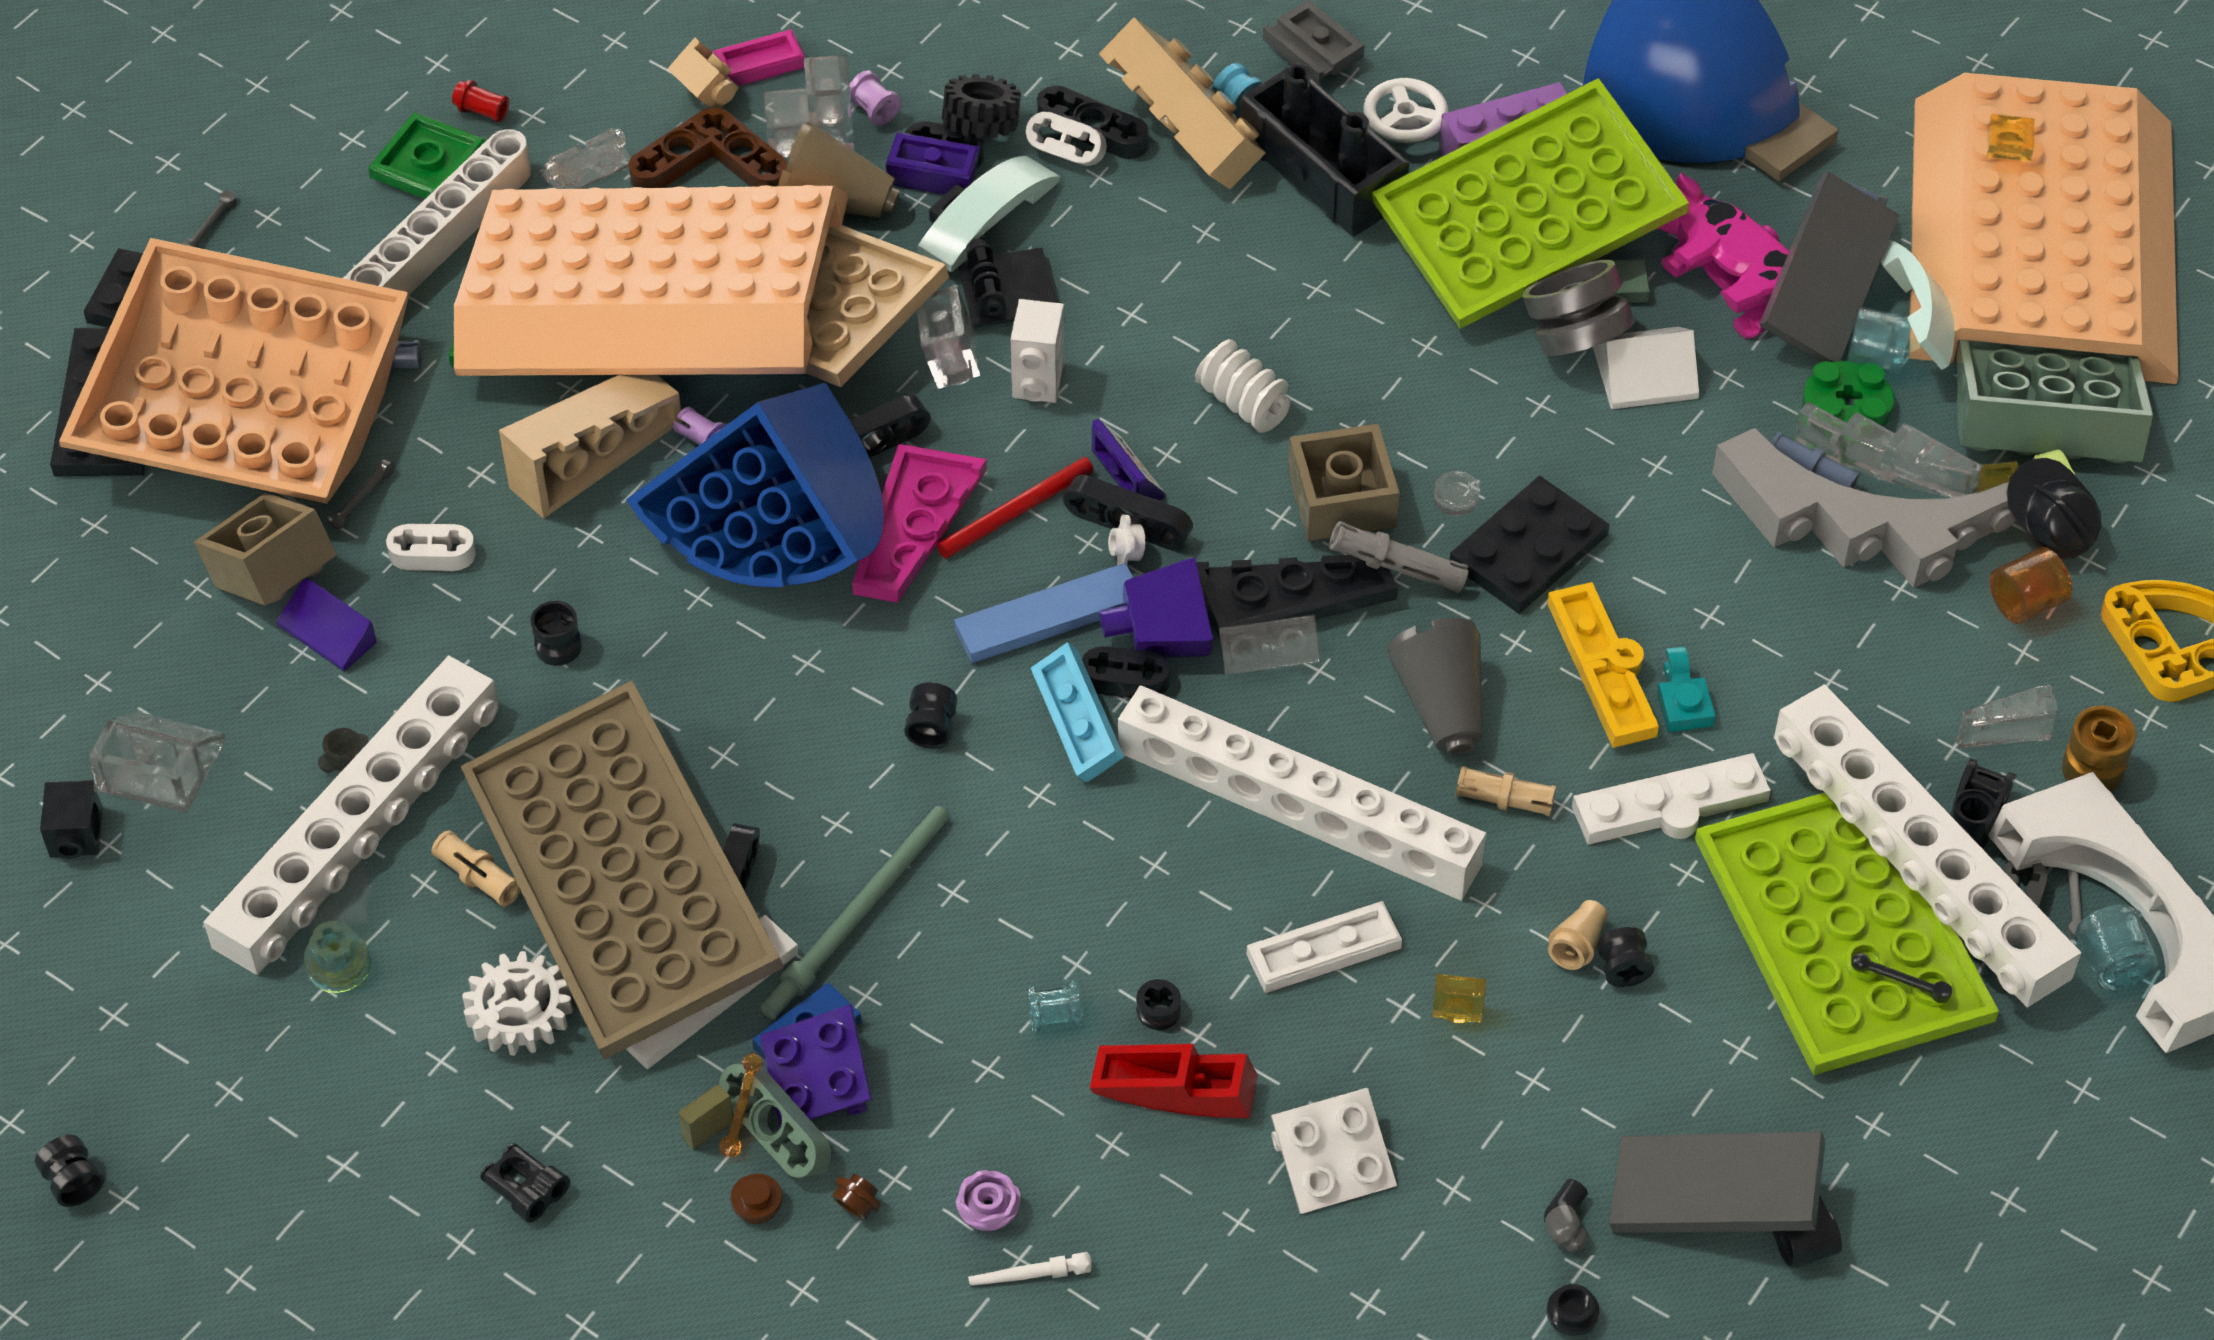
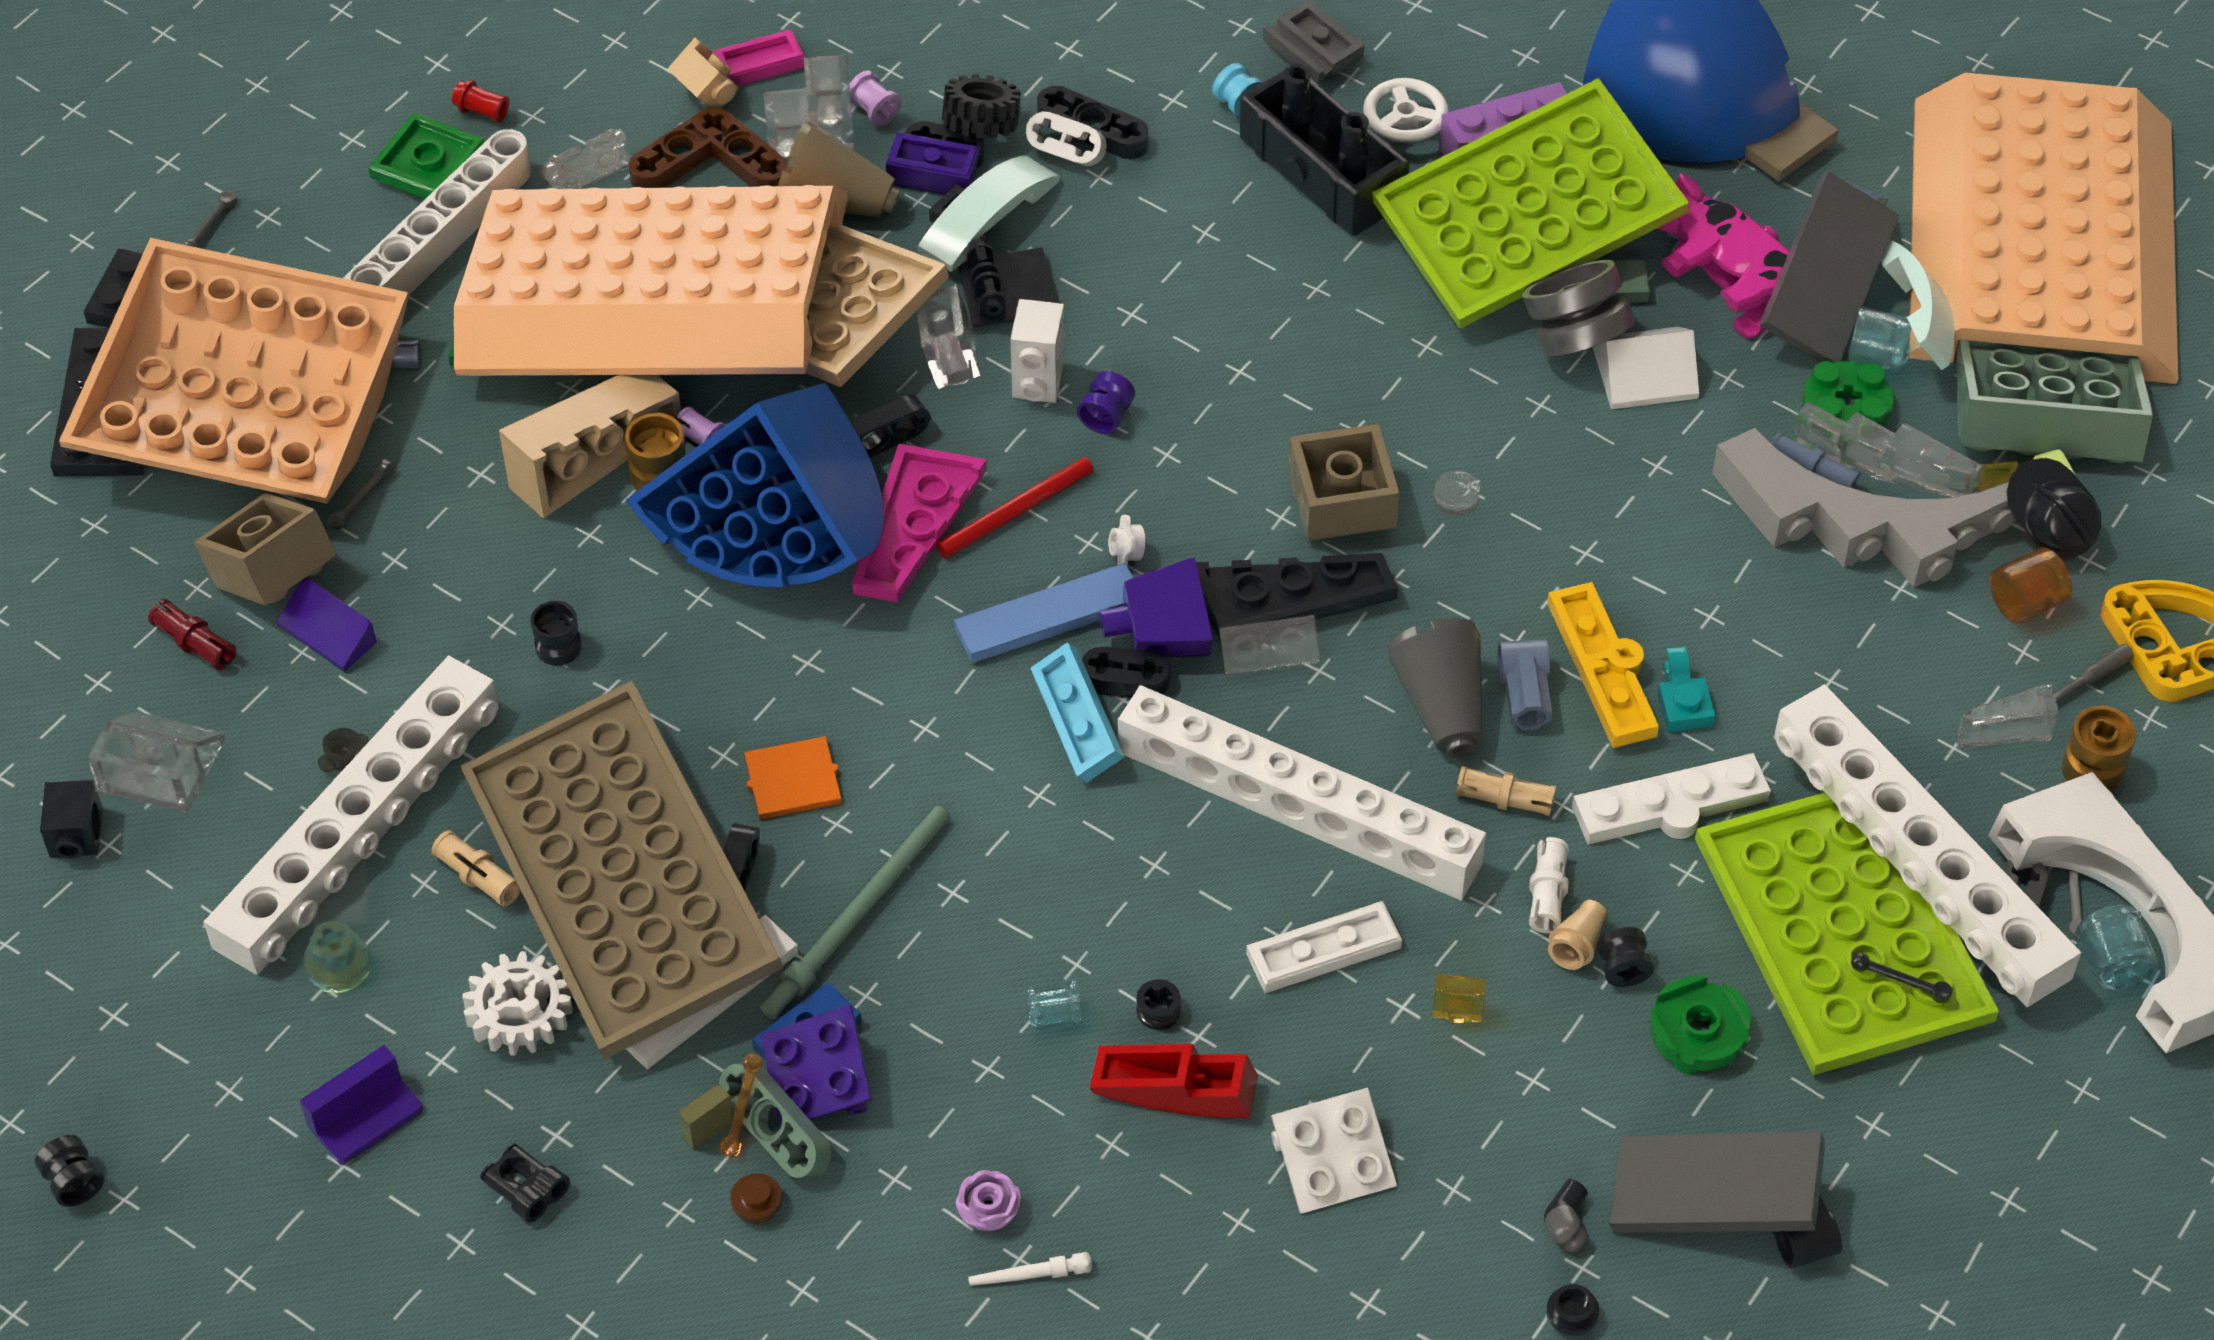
white beam [386,524,476,571] -> none
reddish brown plate [831,1174,881,1220] -> none
black wheel [904,682,958,748] -> none
black beam [1063,475,1193,550] -> none
dark purple slope [1092,419,1166,501] -> none
tan wedge [1099,17,1266,189] -> none
white piece [1195,339,1291,433] -> none
light grey pin [1329,521,1468,593] -> none
black plate [1449,475,1610,614] -> none
black piece [1950,758,2016,849] -> none
clear yellow plate [1987,114,2035,162] -> none
none -> dark red pin [148,599,236,671]
none -> dark purple panel [300,1045,423,1165]
none -> pearl gold wheel [625,413,686,491]
none -> orange piece [744,736,842,820]
none -> dark purple wheel [1077,371,1136,434]
none -> sand blue piece [1497,639,1552,731]
none -> white pin [1529,837,1569,933]
none -> green plate [1649,976,1751,1074]
none -> dark grey piece [2039,644,2134,711]

